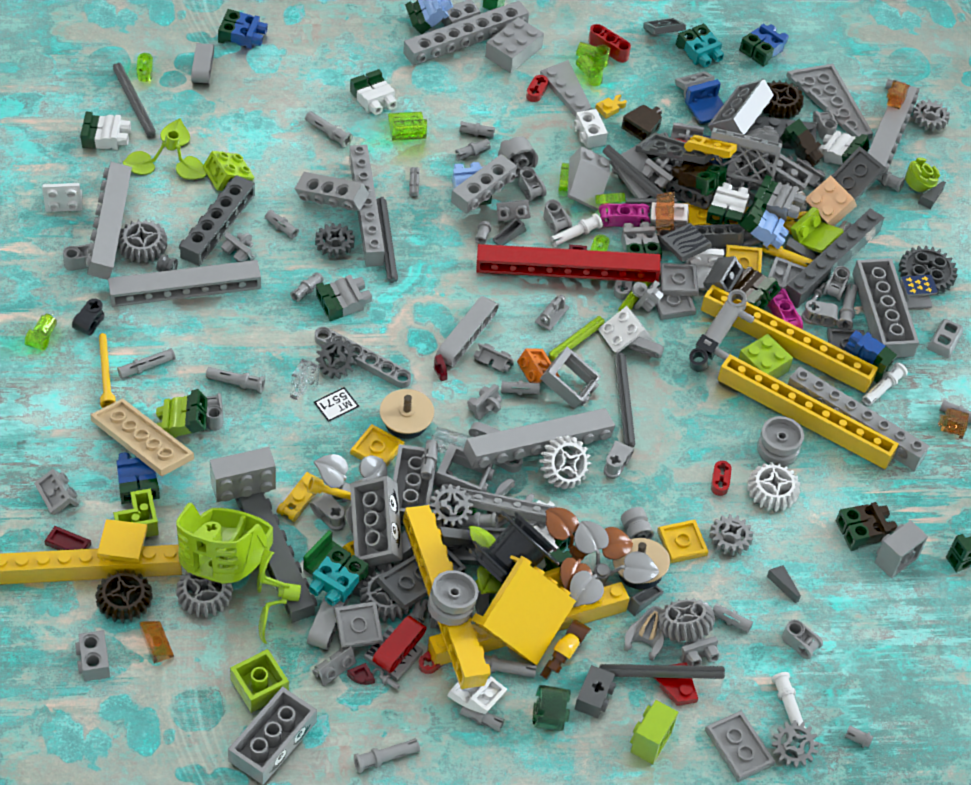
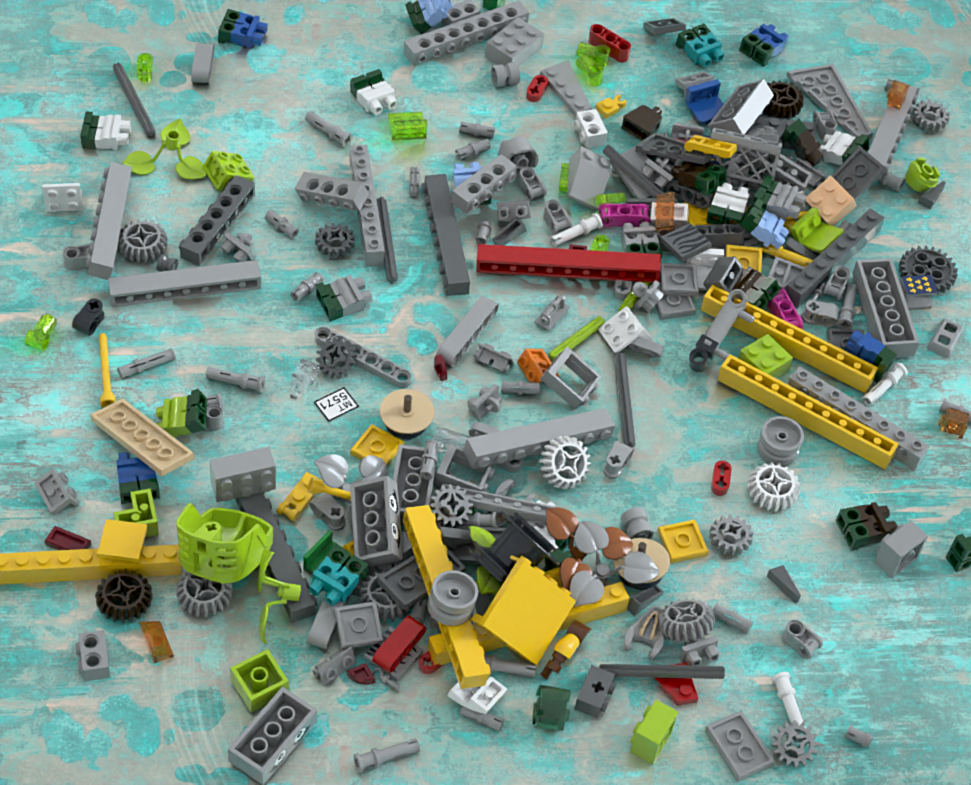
none -> dark grey brick [421,174,470,296]
none -> light grey wheel [491,62,520,87]

